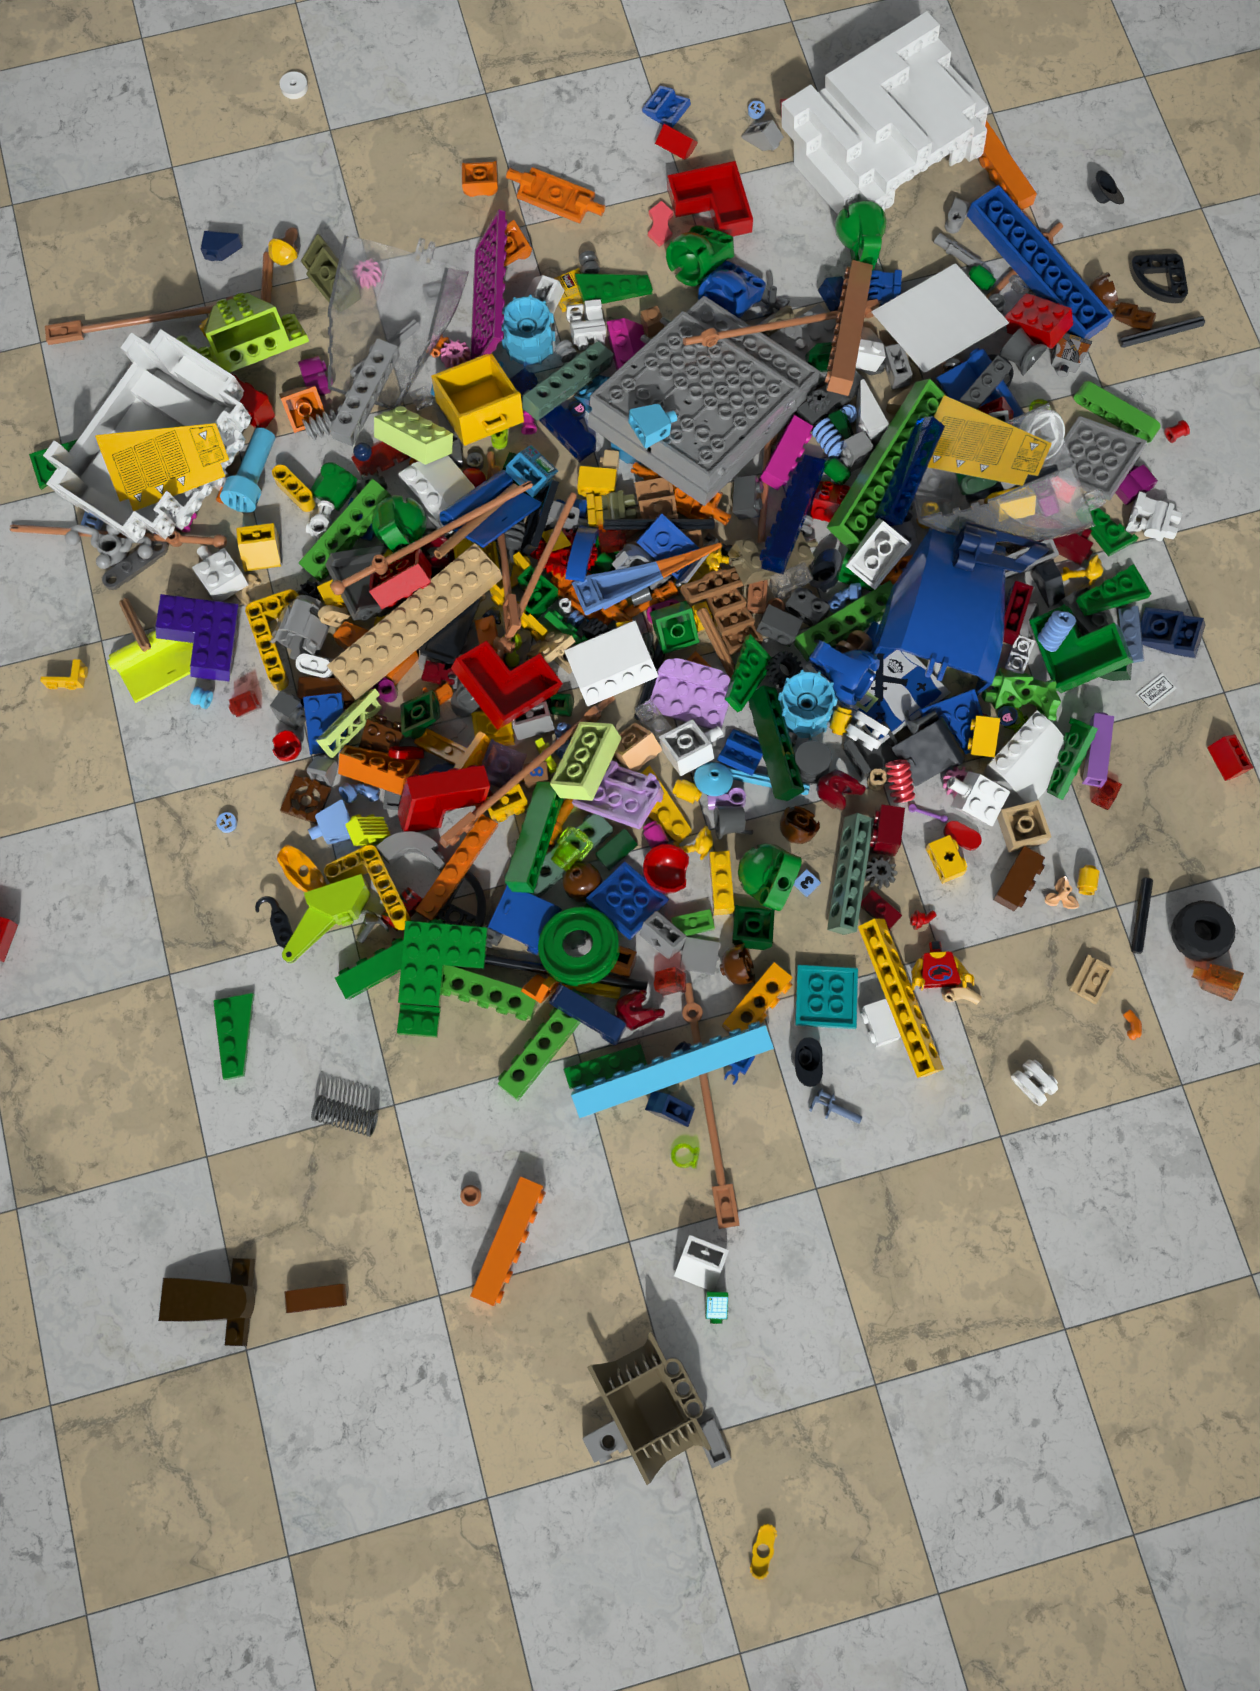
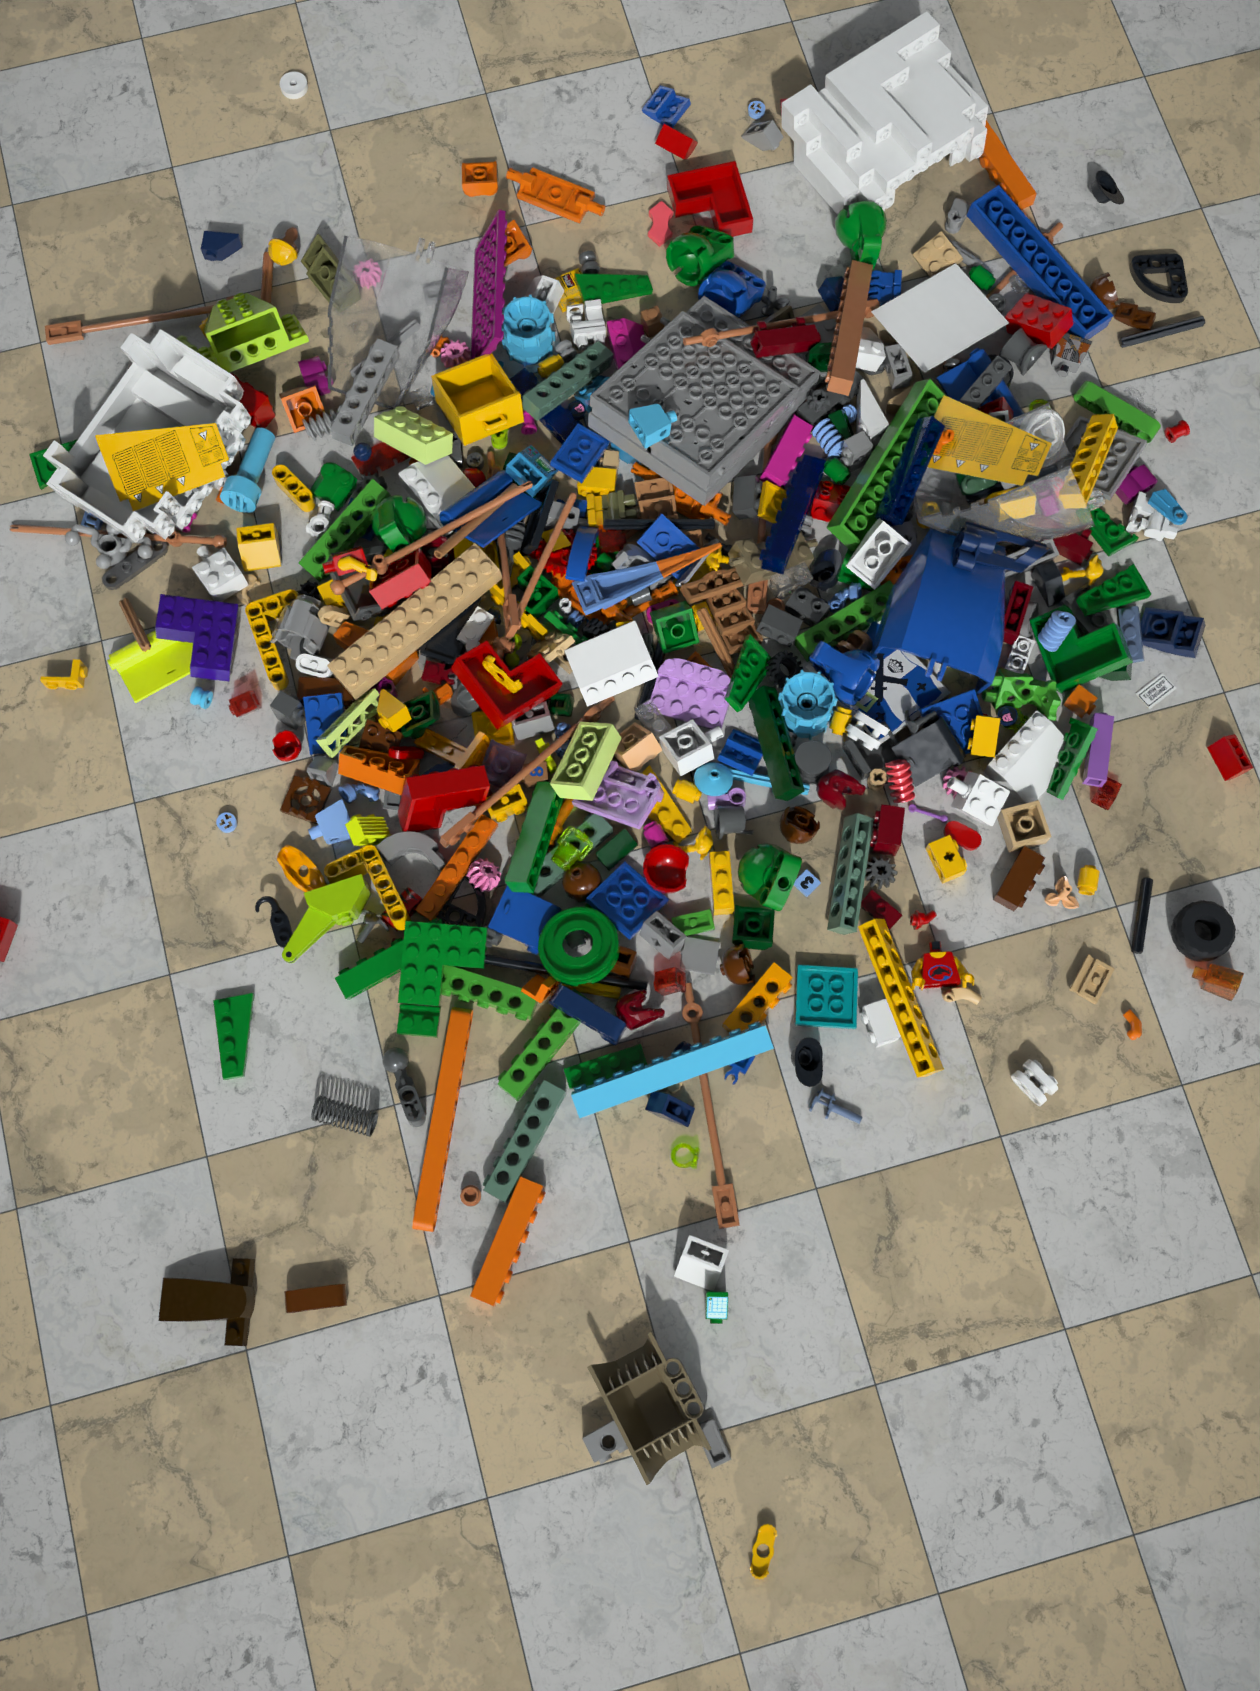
none -> torso [322,546,377,581]
none -> yellow slope [377,689,411,733]
none -> dark grey beam [383,1047,426,1127]
none -> orange beam [412,1007,473,1232]
none -> white hinge [457,606,494,652]
none -> bright pink gear [466,858,501,892]
none -> yellow piece [482,655,523,693]
none -> sand green brick [483,1080,566,1204]
none -> yellow brick [537,354,564,379]
none -> blue plate [550,423,610,483]
none -> dark red brick [750,316,821,358]
none -> yellow plate [757,481,795,530]
none -> tan plate [912,231,963,278]
none -> orange arm [931,429,954,455]
none -> yellow brick [1058,414,1118,508]
none -> orange brick [1063,684,1098,719]
none -> dark azure piece [1148,489,1188,525]

